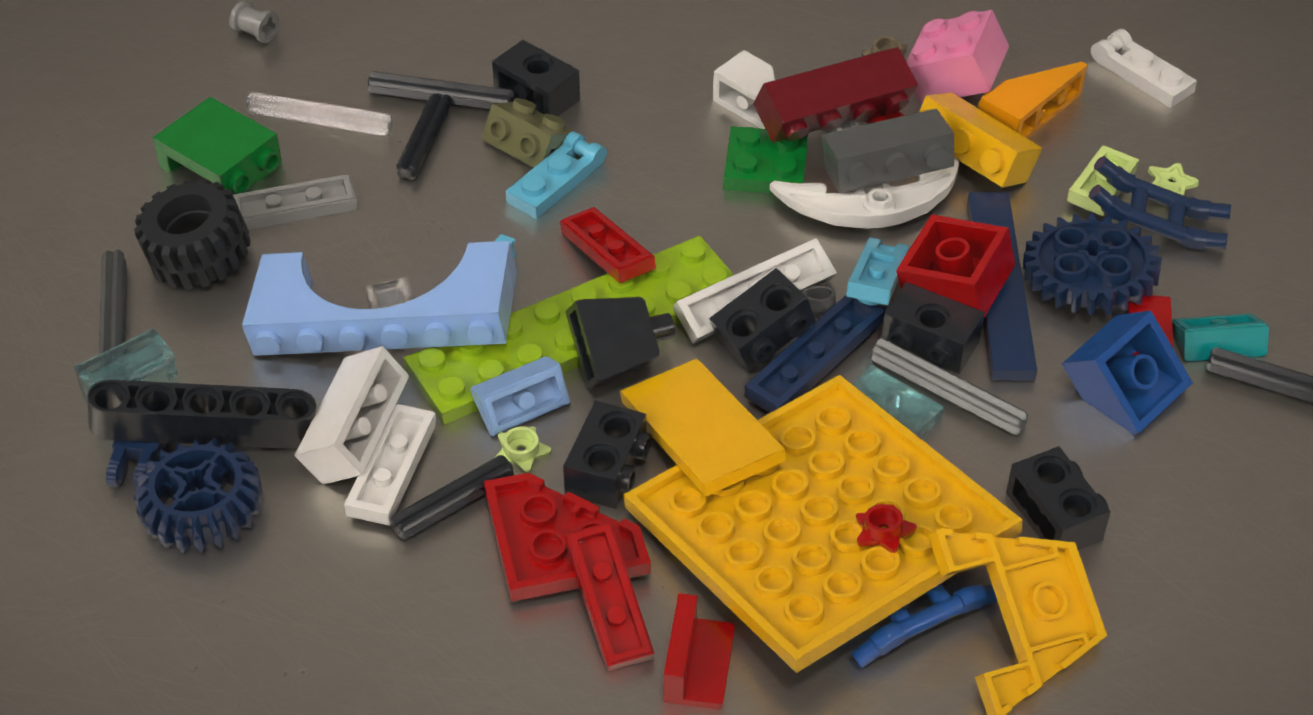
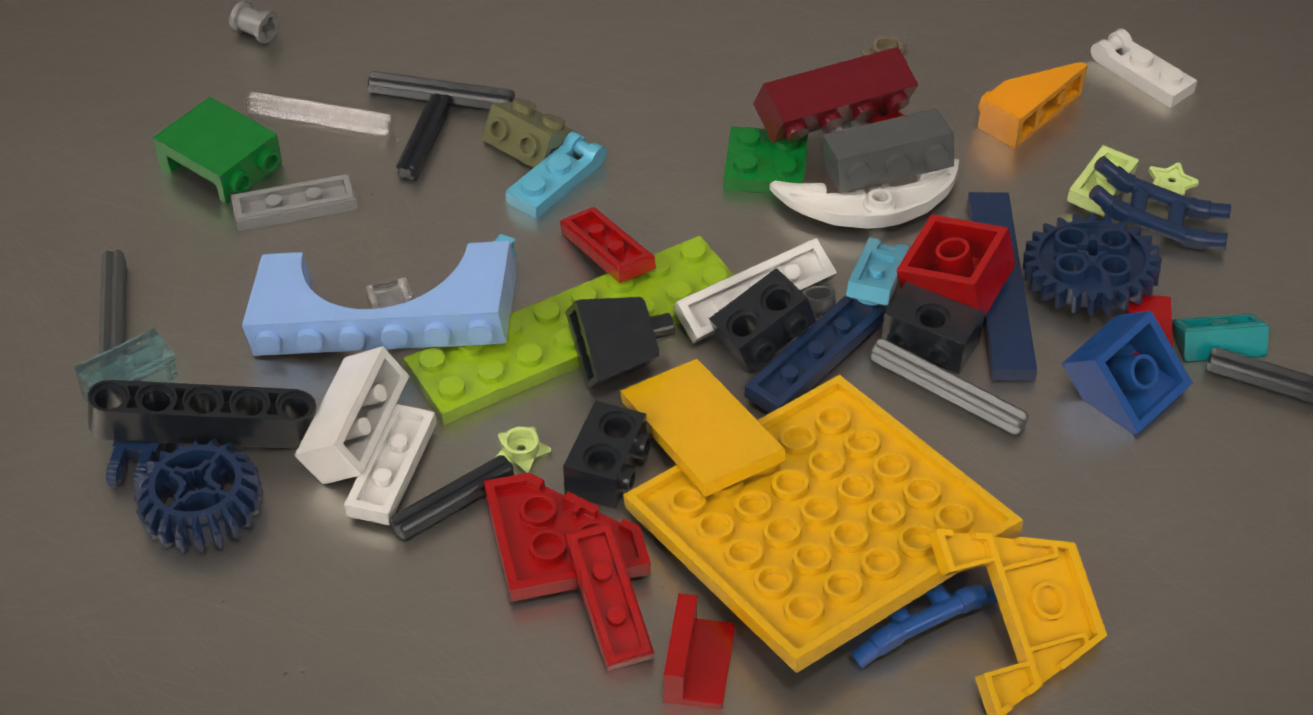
black tyre [134,179,251,289] -> none
light blue slope [470,356,571,436] -> none
black brick [492,40,580,116] -> none
white slope [713,50,775,129] -> none
clear light blue plate [852,365,944,439] -> none
red plate [856,504,917,553] -> none
bright pink brick [907,9,1009,105] -> none
yellow brick [919,92,1042,187] -> none
black brick [1006,446,1111,550] -> none

